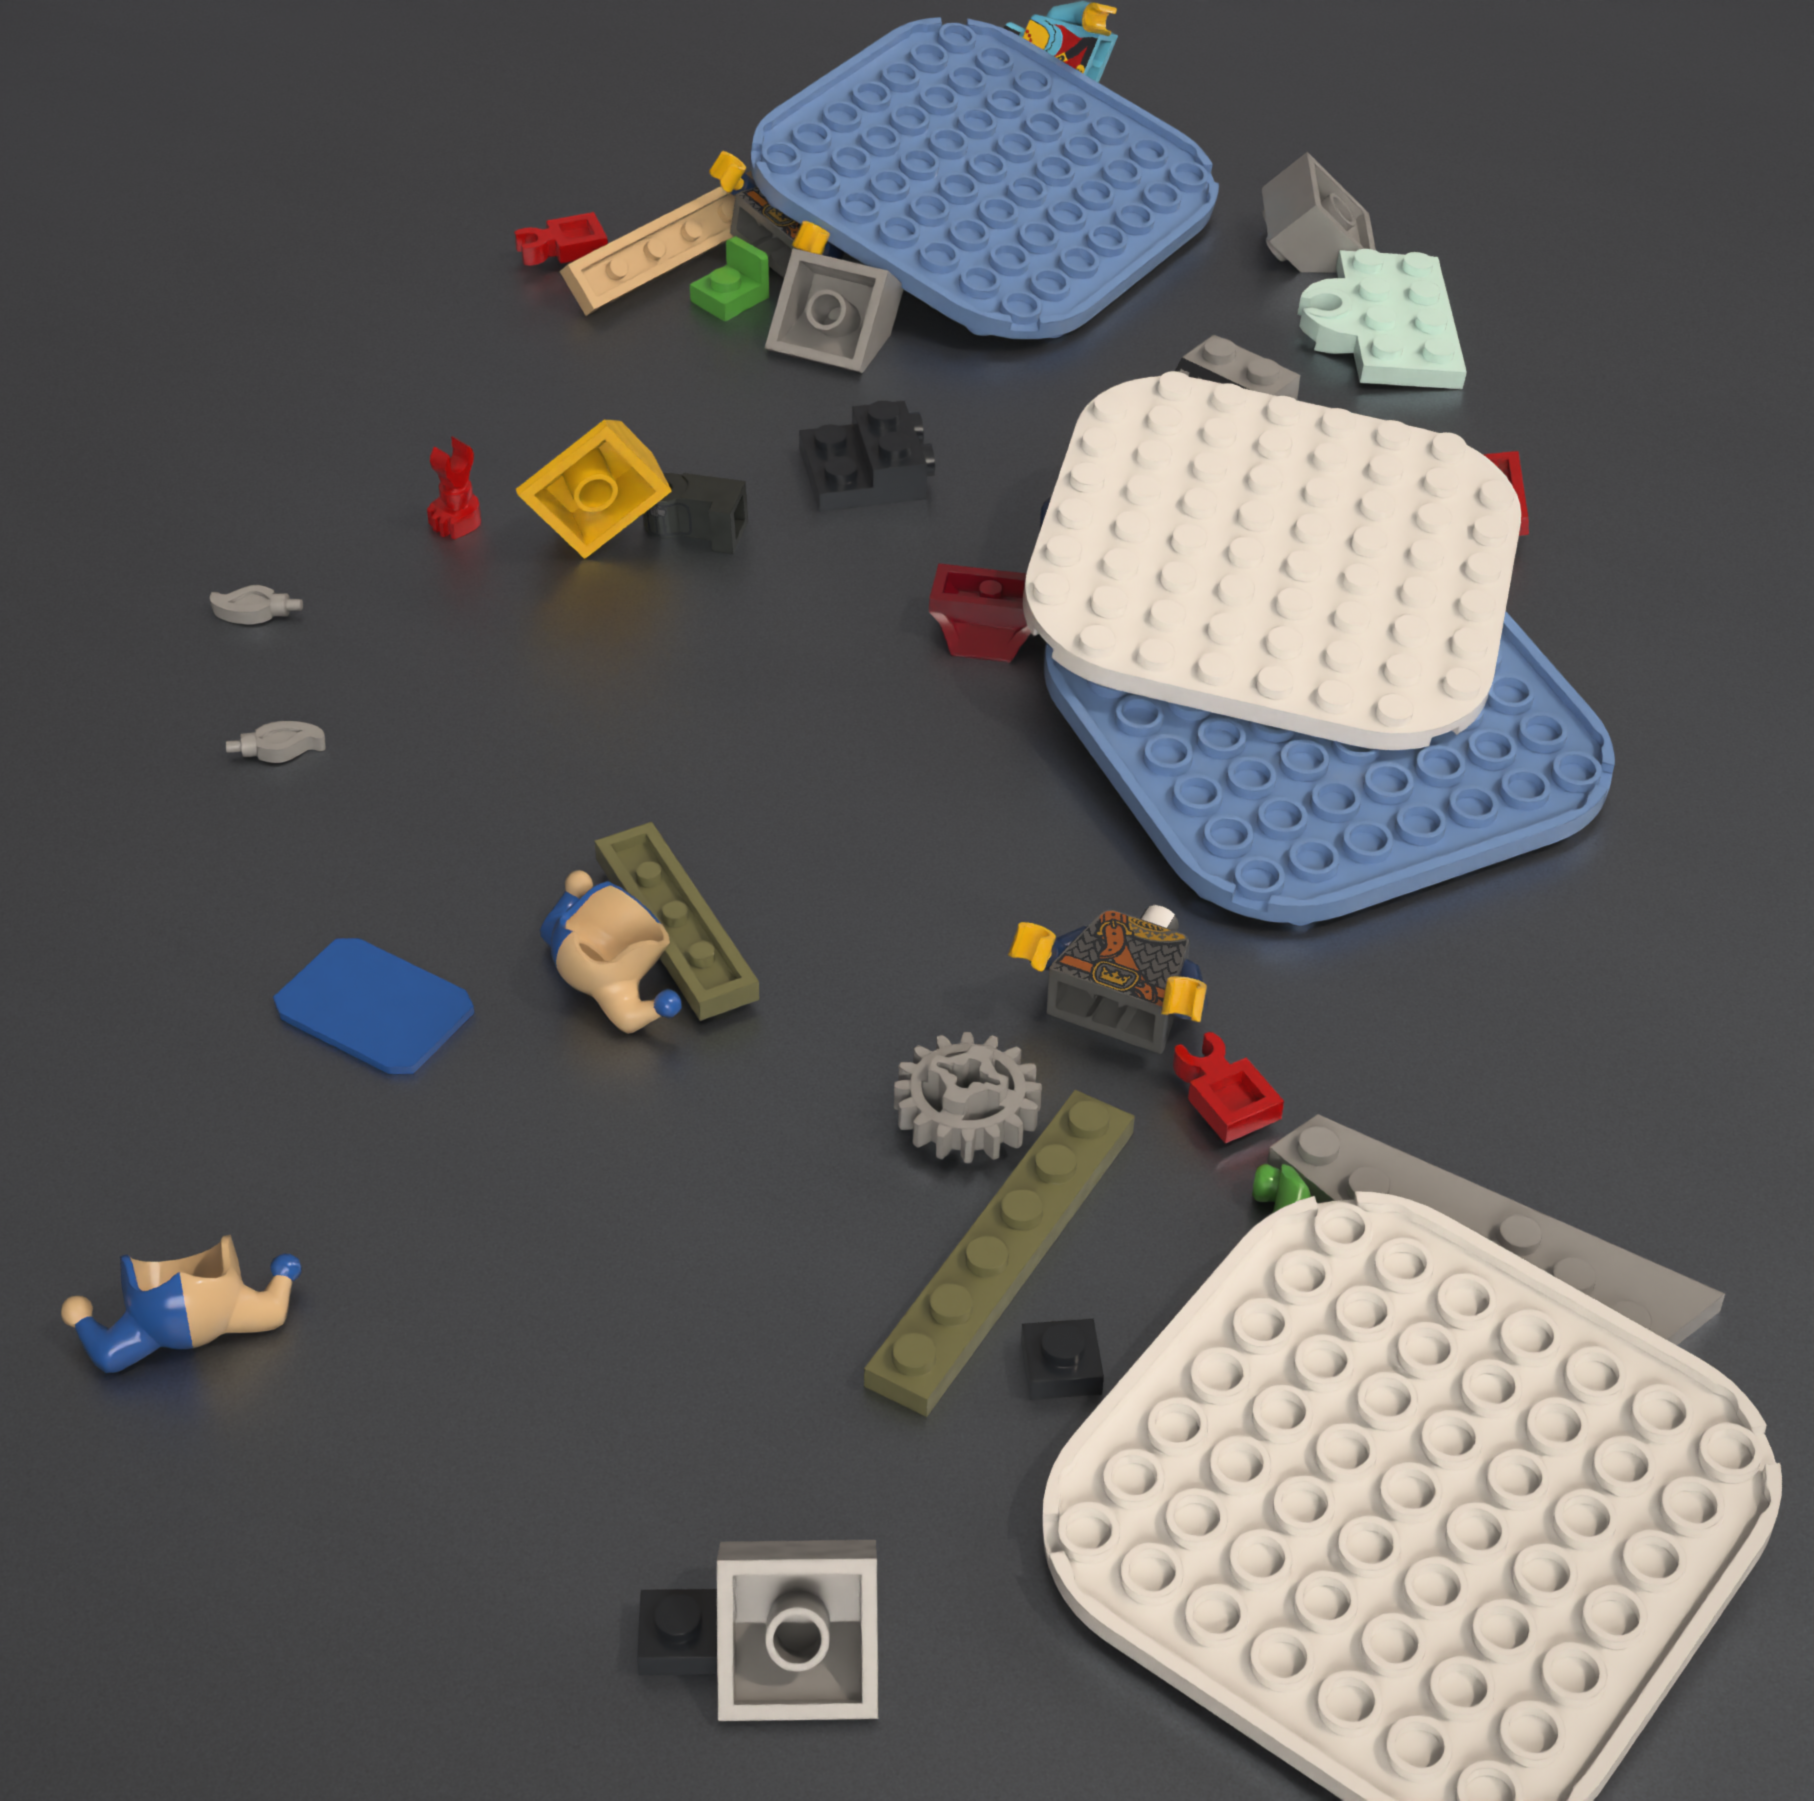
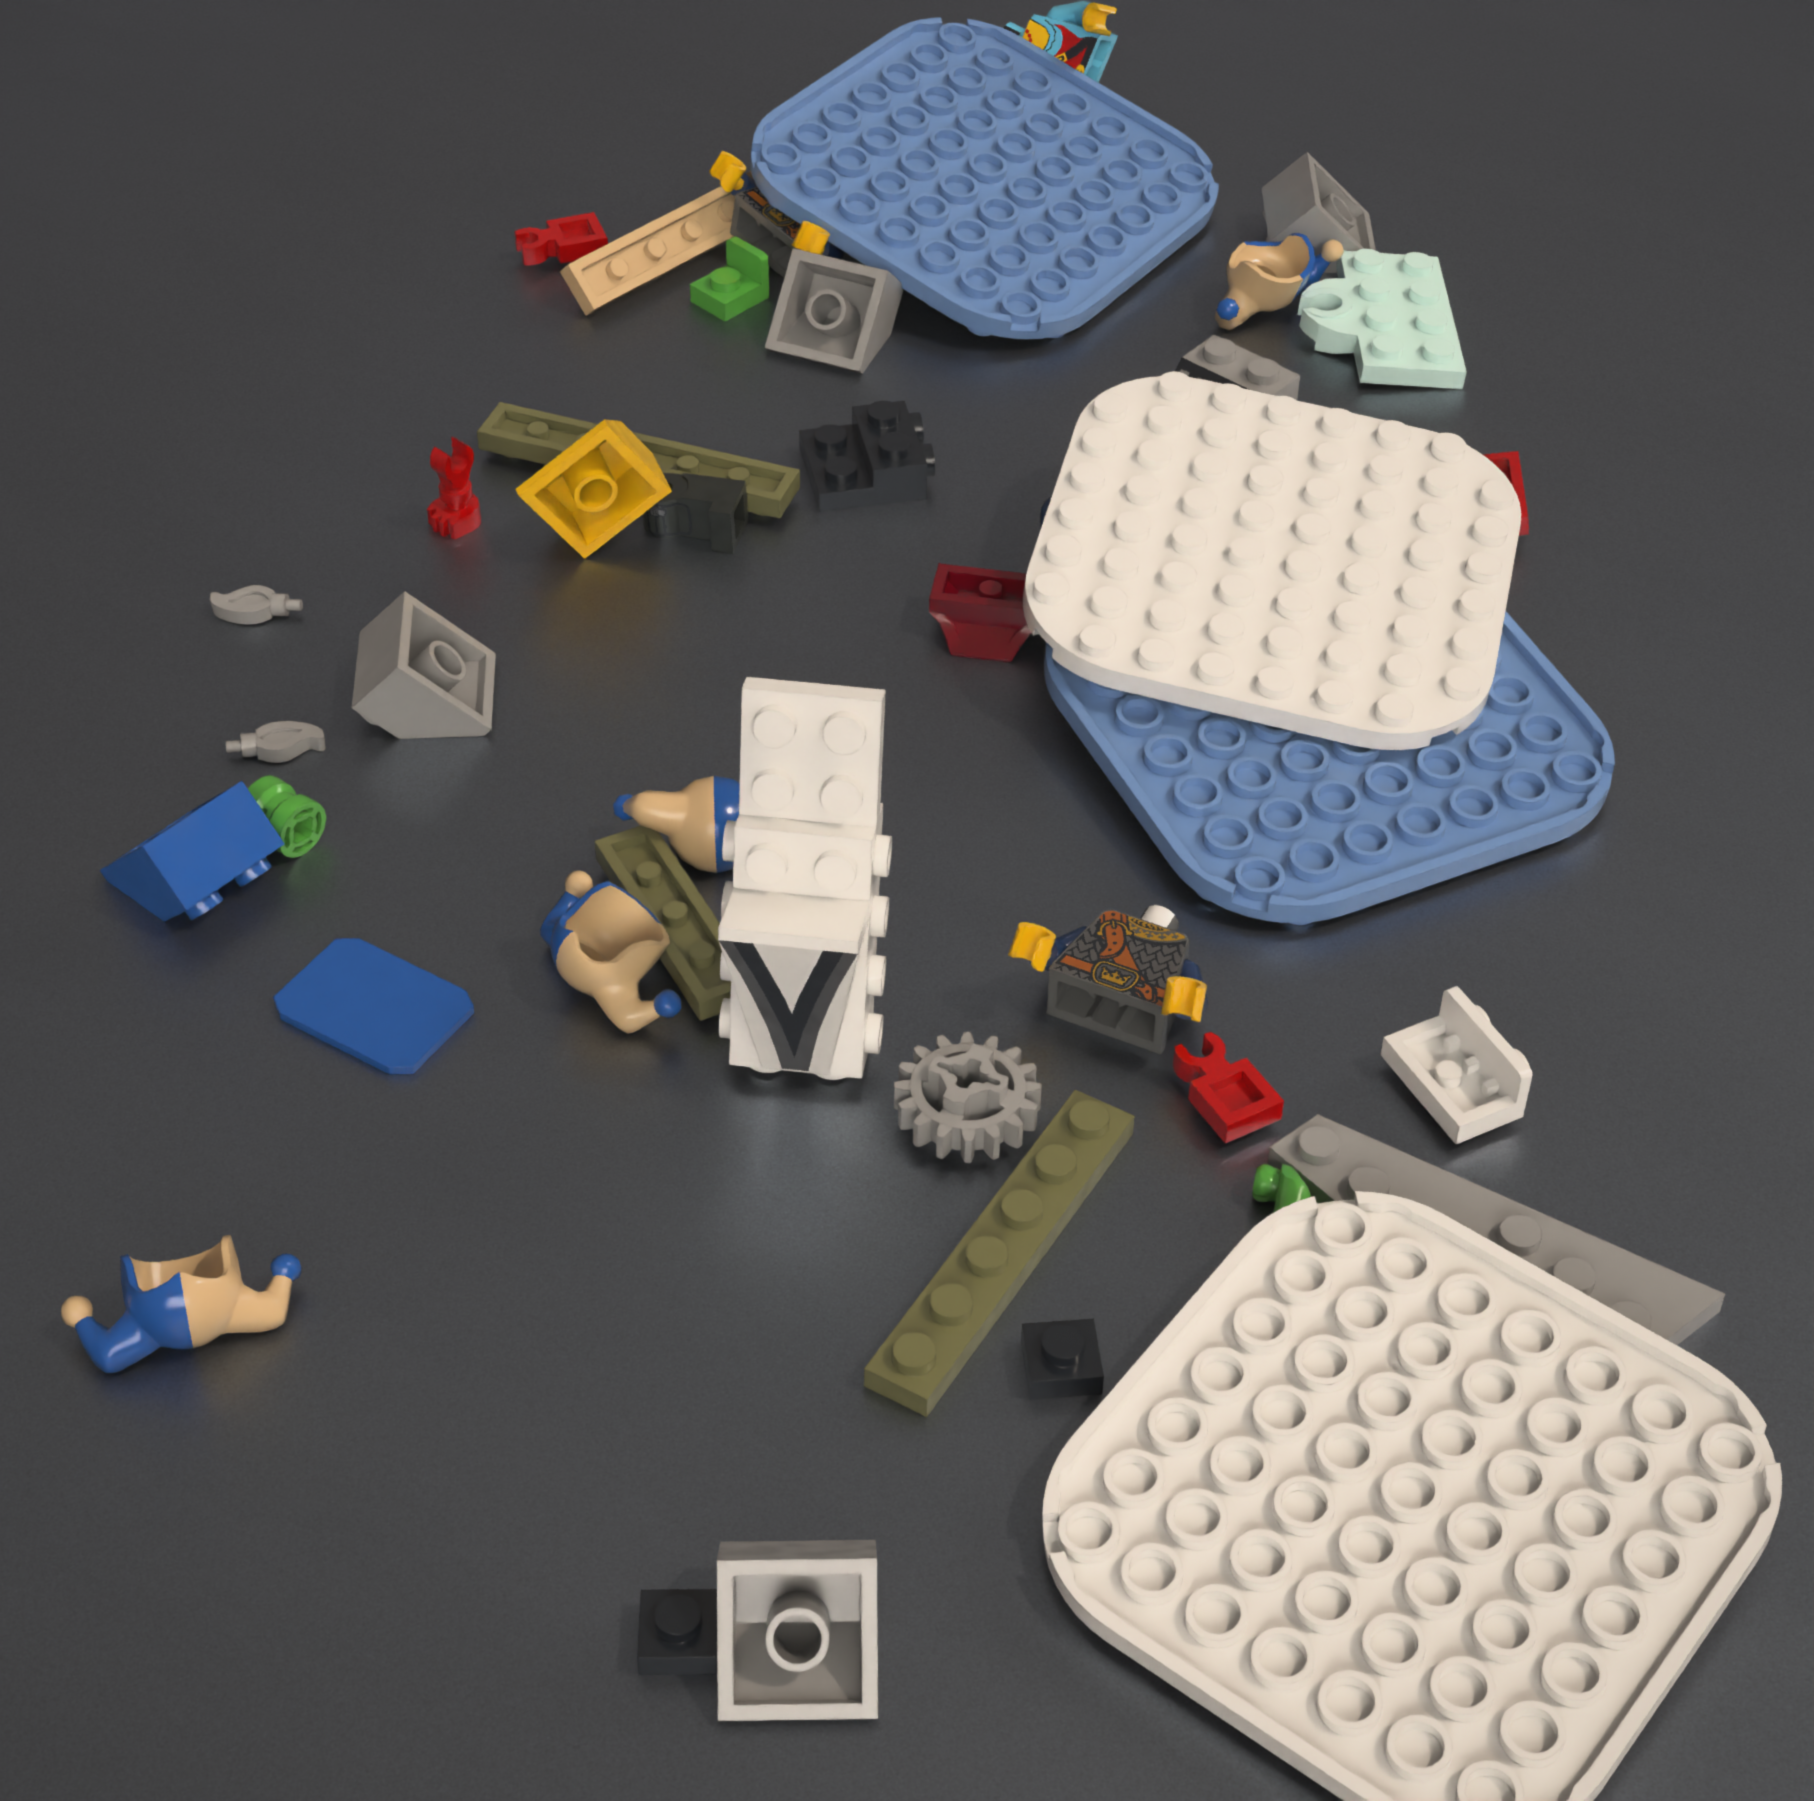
none -> blue slope [100,781,285,922]
none -> bright green wheel [248,775,326,858]
none -> light grey slope [352,591,496,739]
none -> olive plate [477,402,800,518]
none -> tan piece [613,776,740,873]
none -> white wedge [718,677,892,1080]
none -> tan piece [1215,233,1344,330]
none -> white bracket [1381,986,1532,1144]

